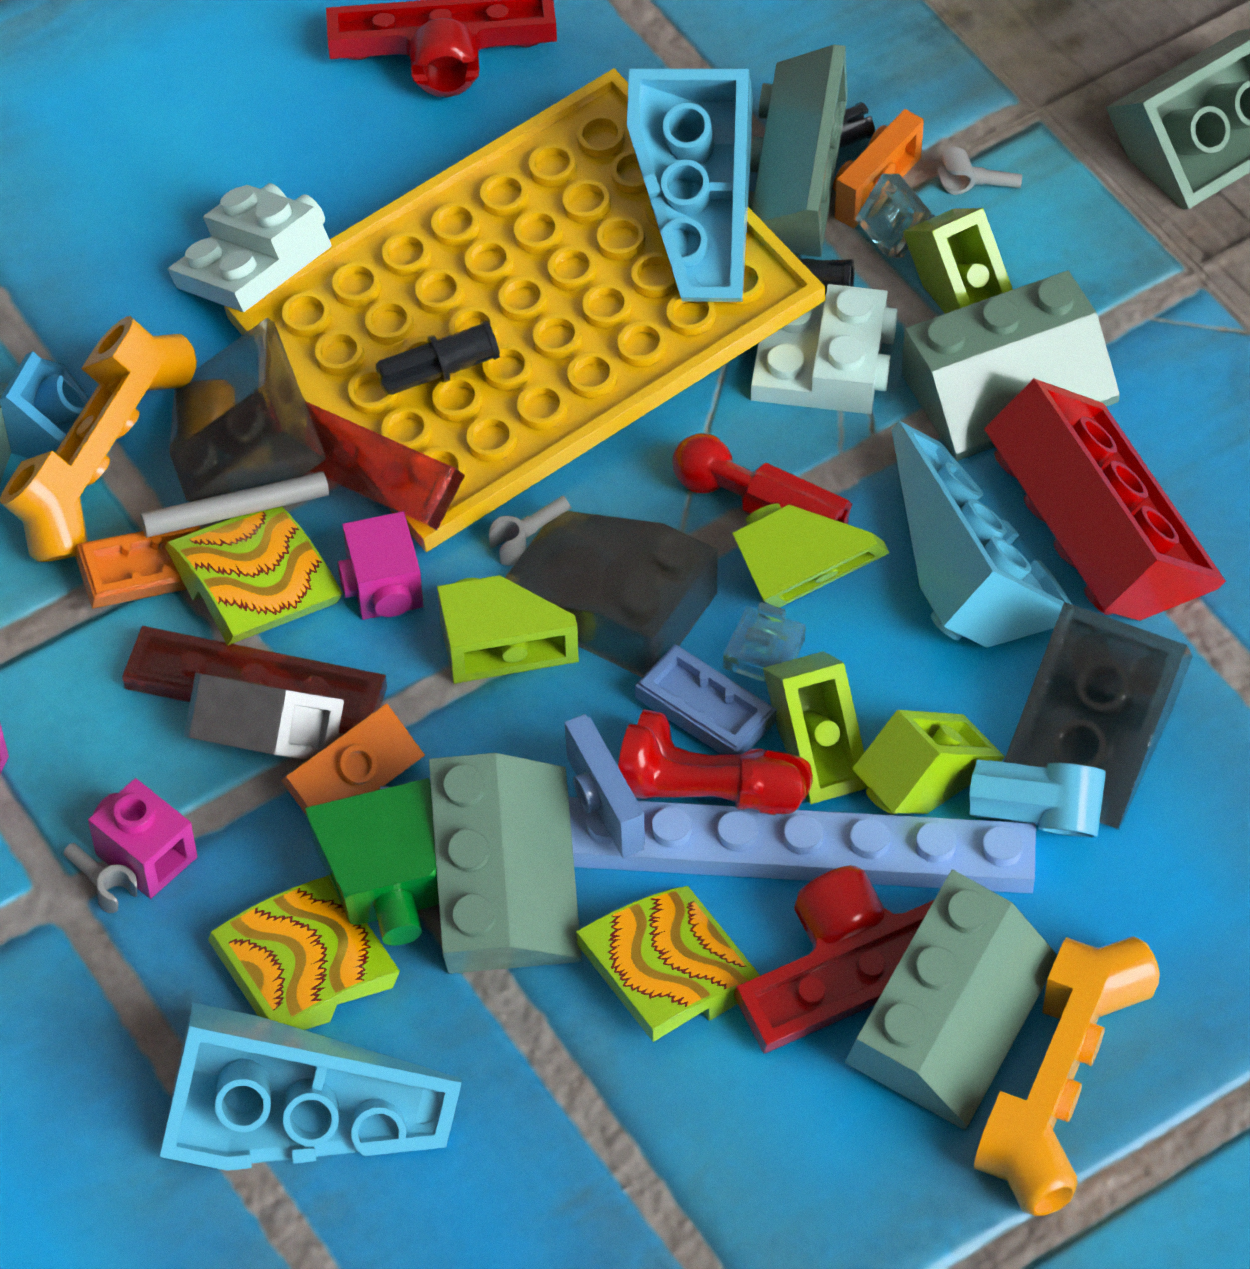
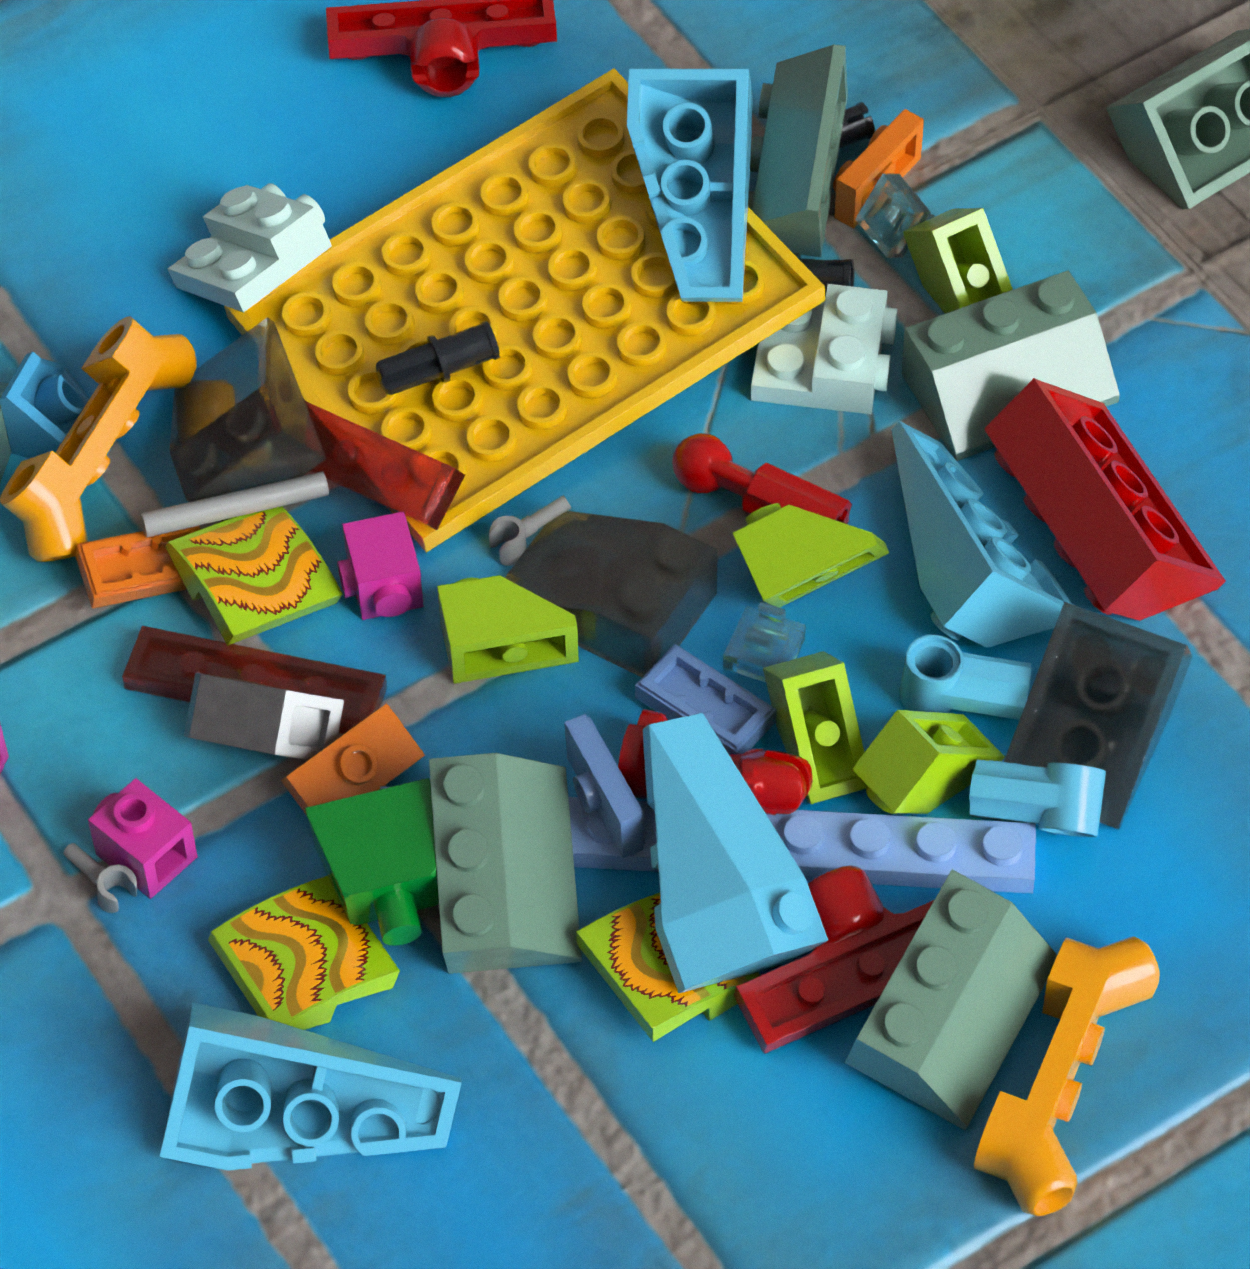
light grey hand [937,147,1022,195] -> none
none -> medium azure wedge [643,713,828,993]
none -> medium azure piece [899,635,1032,720]

